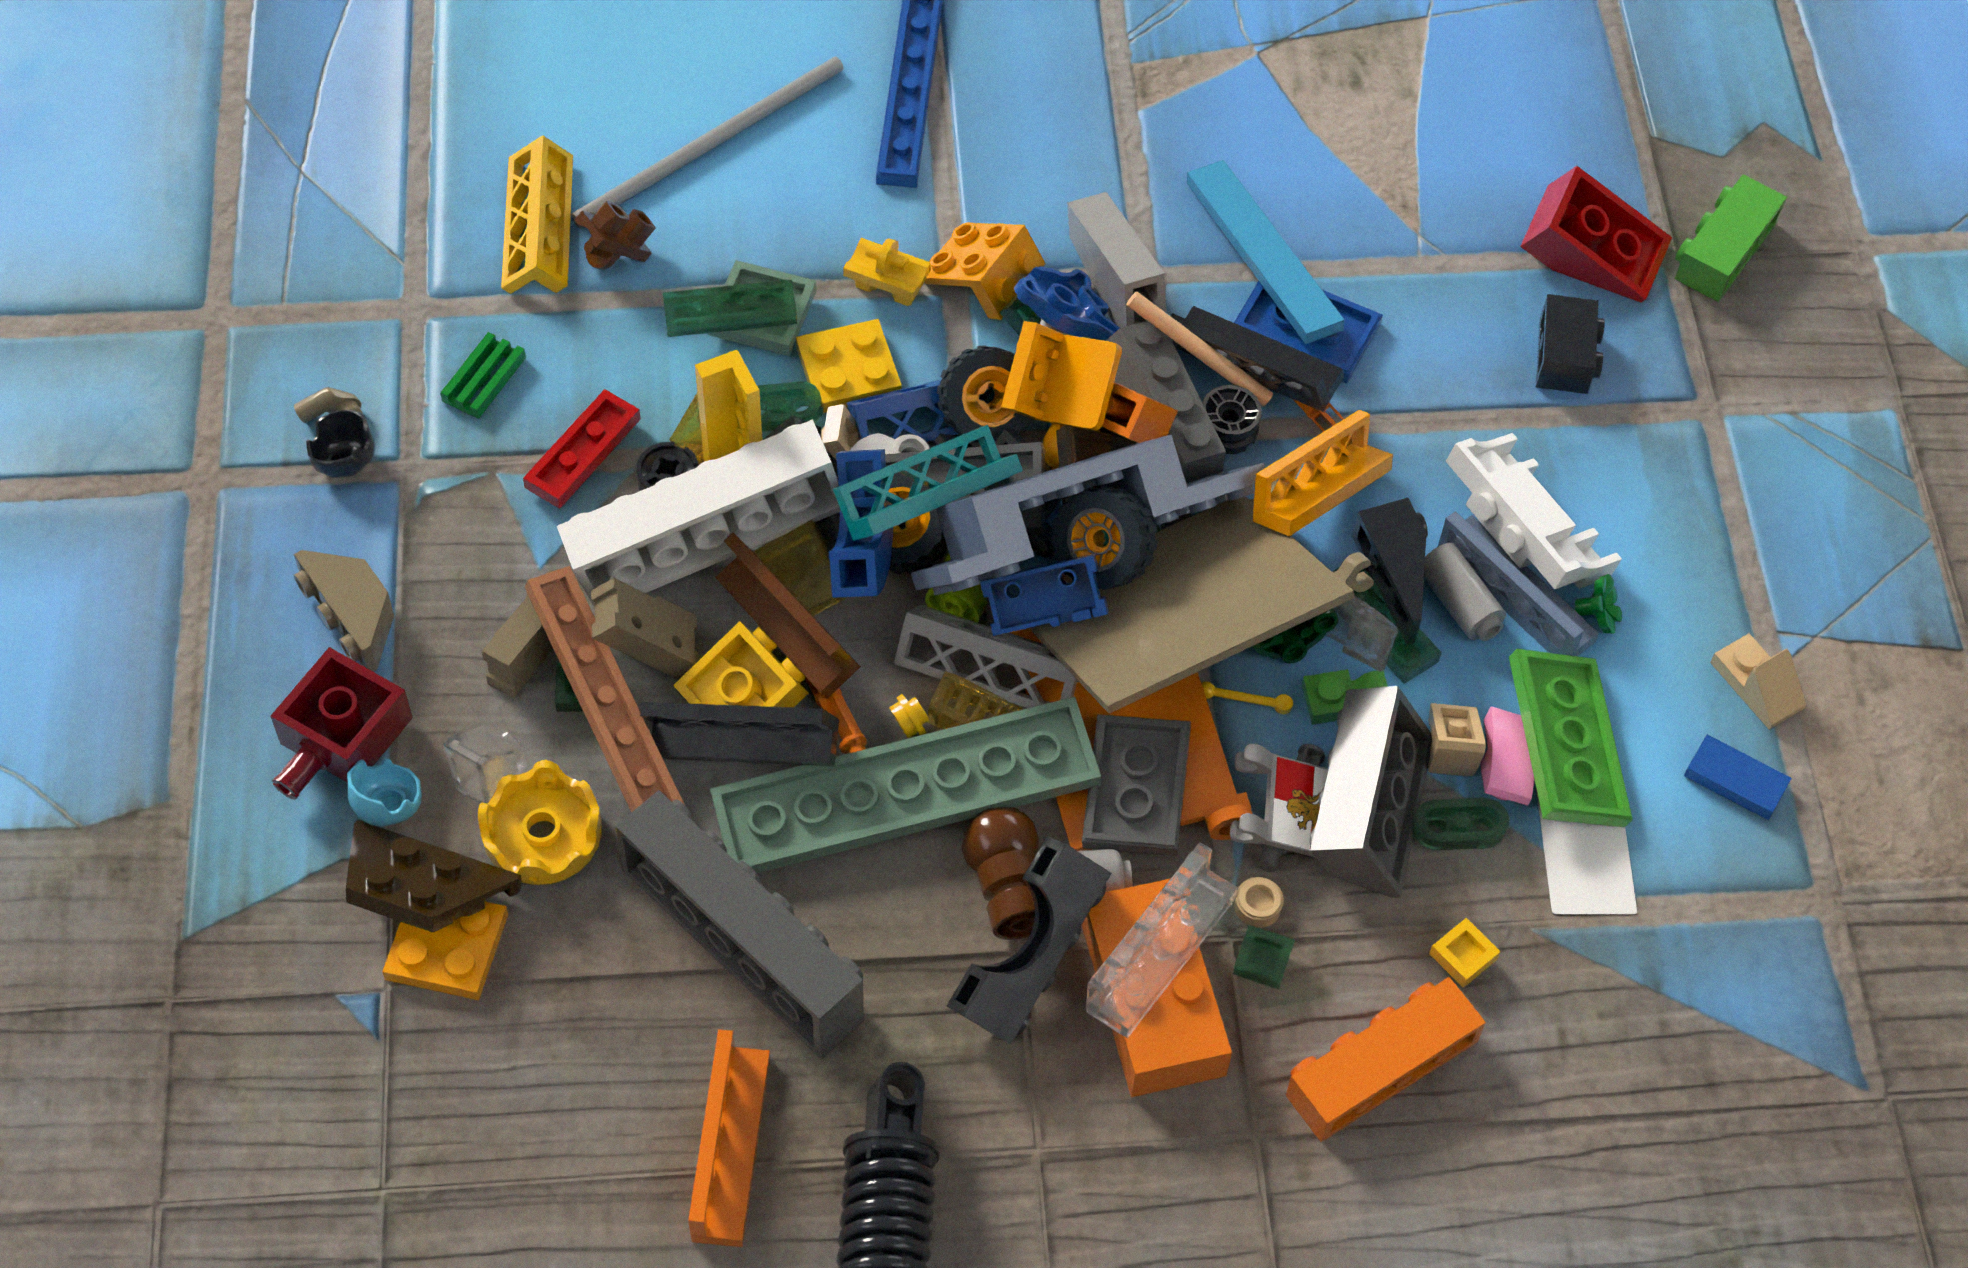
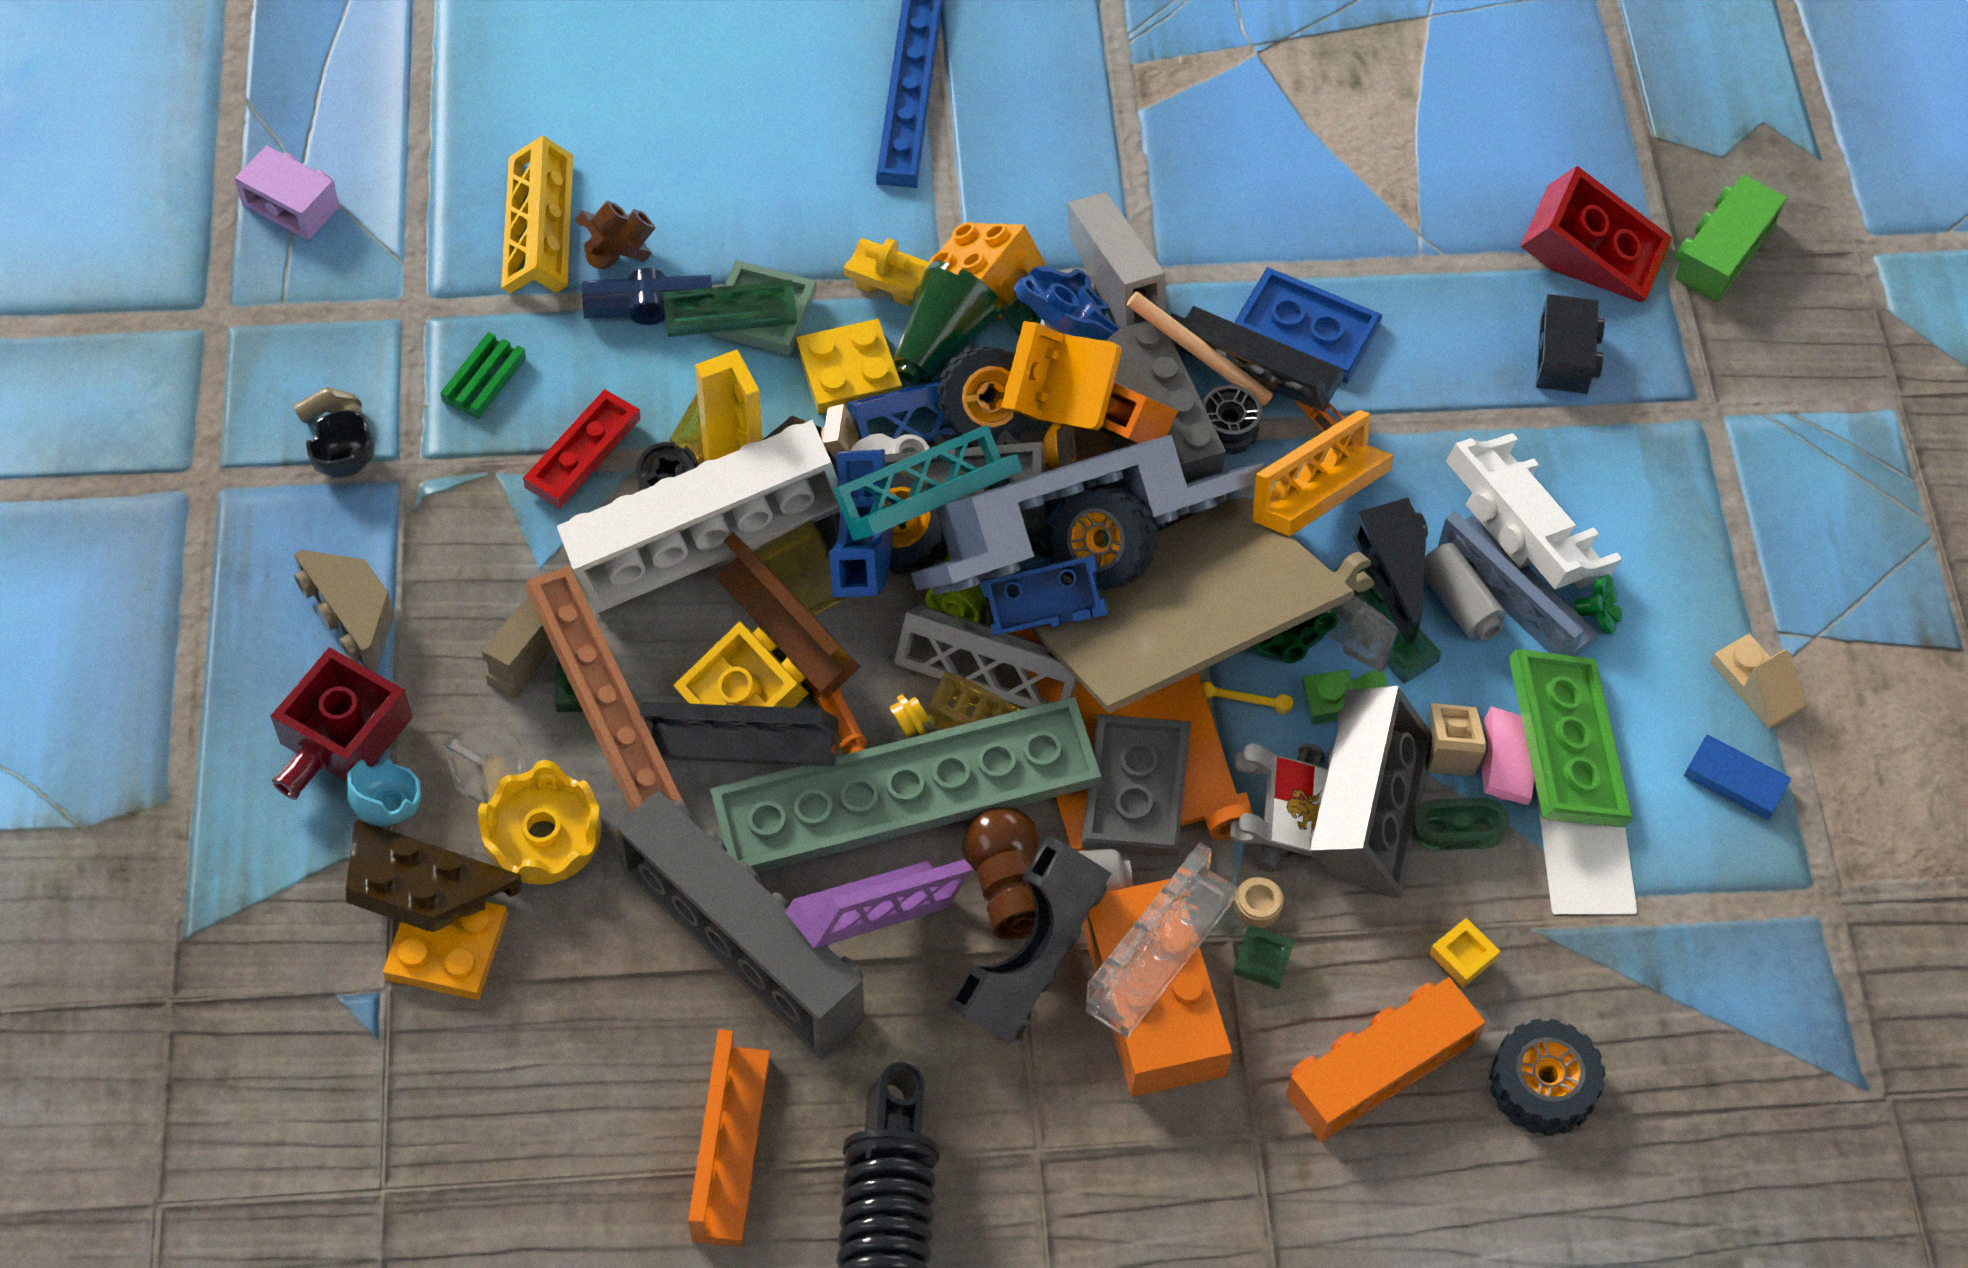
light grey piece [571,56,844,228] -> none
dark tan piece [591,578,699,678] -> none
clear green plate [757,381,824,432] -> none
dark azure tile [1187,160,1344,344] -> none
none -> lavender brick [235,145,340,240]
none -> dark blue piece [582,268,713,325]
none -> medium lavender fence [785,859,974,949]
none -> dark green cone [894,261,1002,385]
none -> black wheel [1489,1019,1606,1136]

